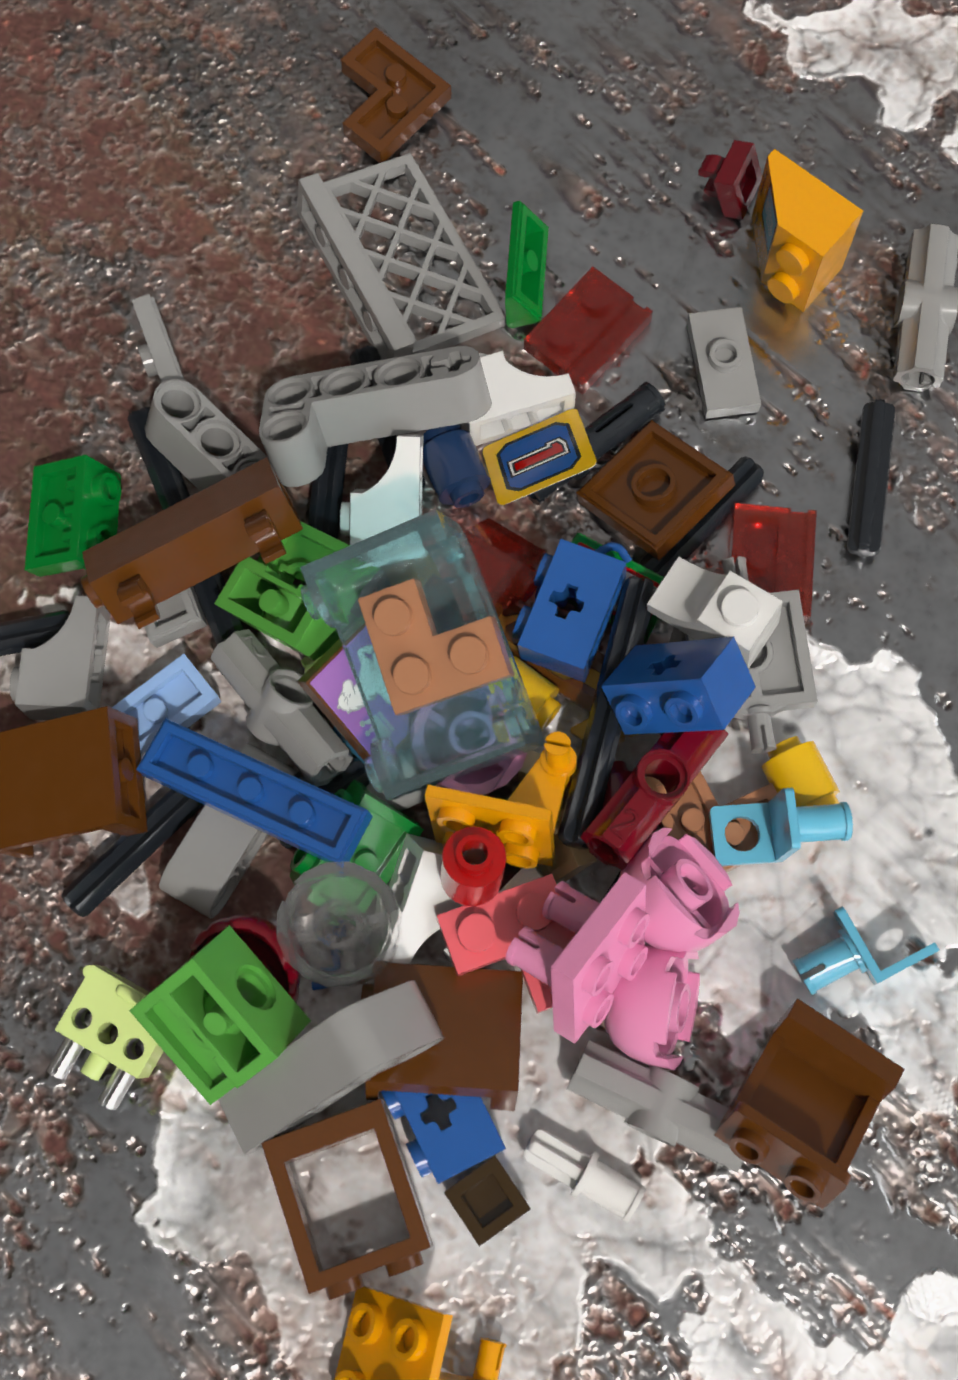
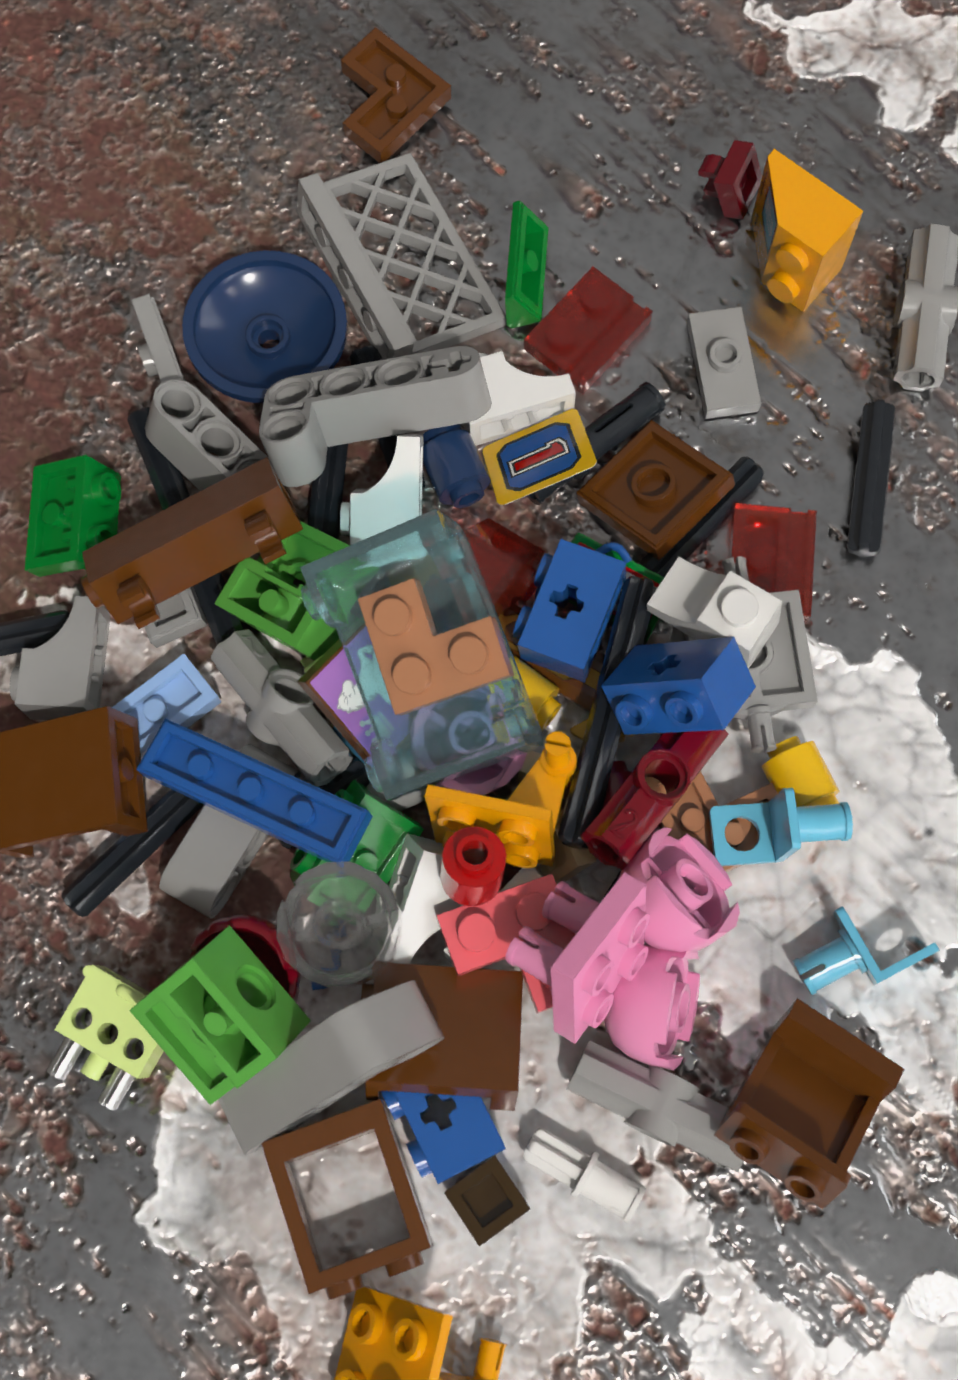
none -> dark blue dish [182,251,348,403]

